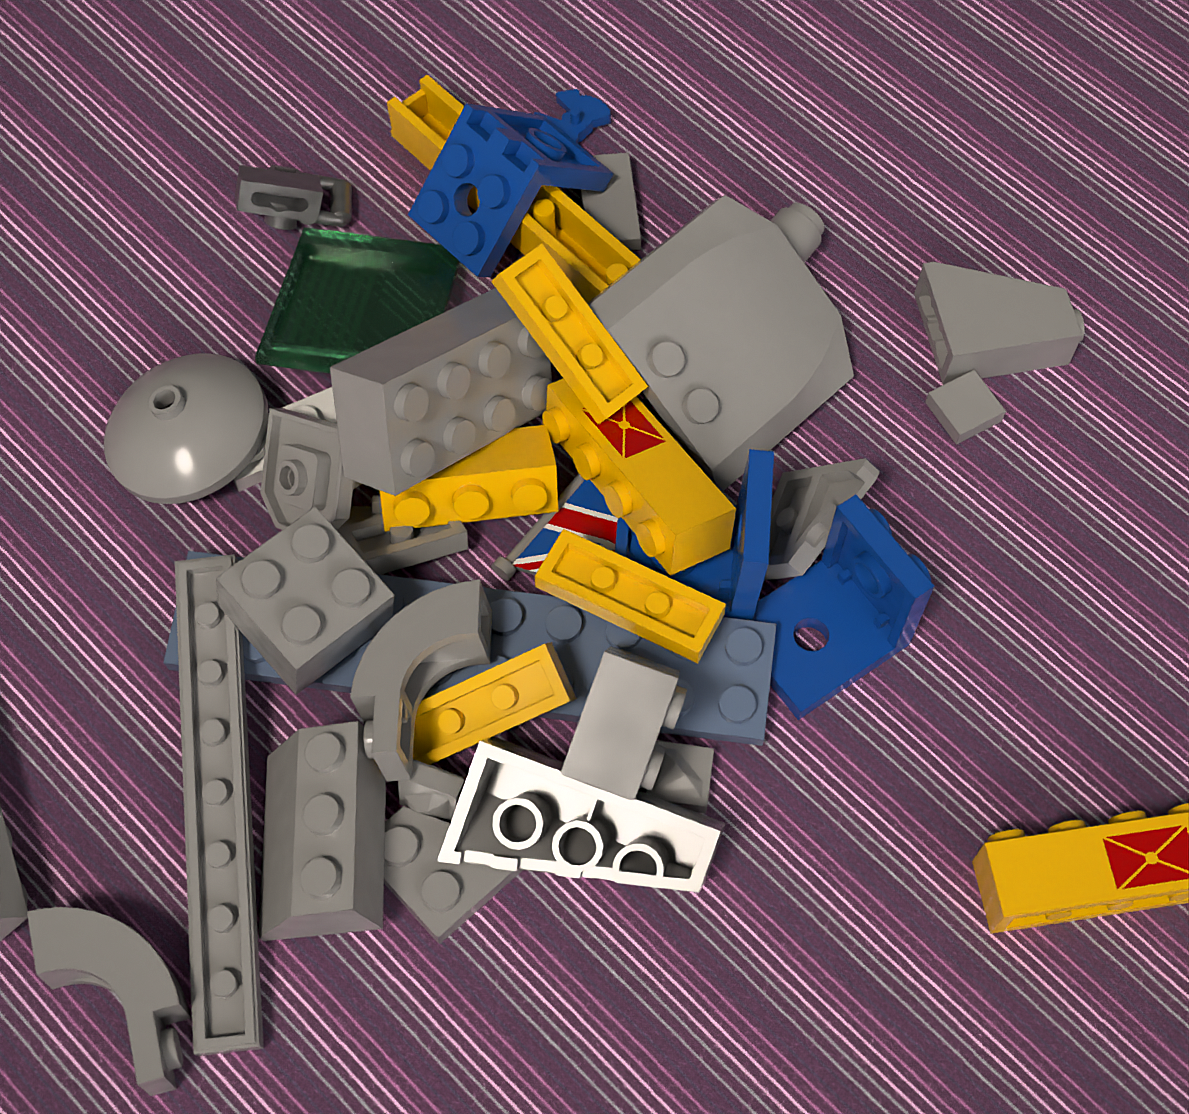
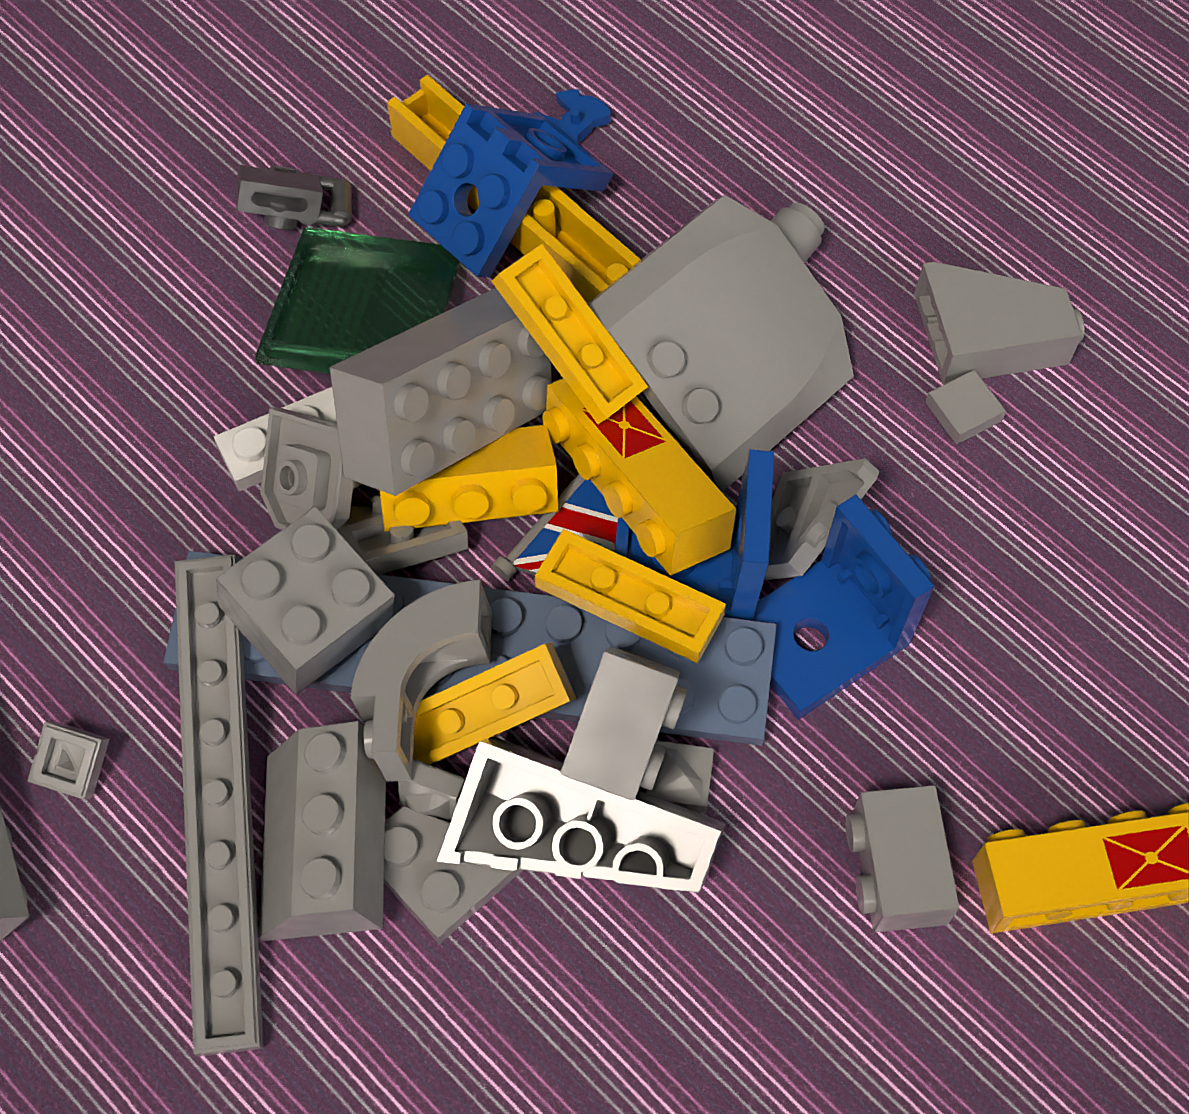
light grey arch [27,907,191,1096] -> none
light grey dish [104,353,268,504] -> none
light grey tile [579,152,641,250] -> none
none -> light grey tile [27,721,110,800]
none -> light grey brick [845,785,960,933]

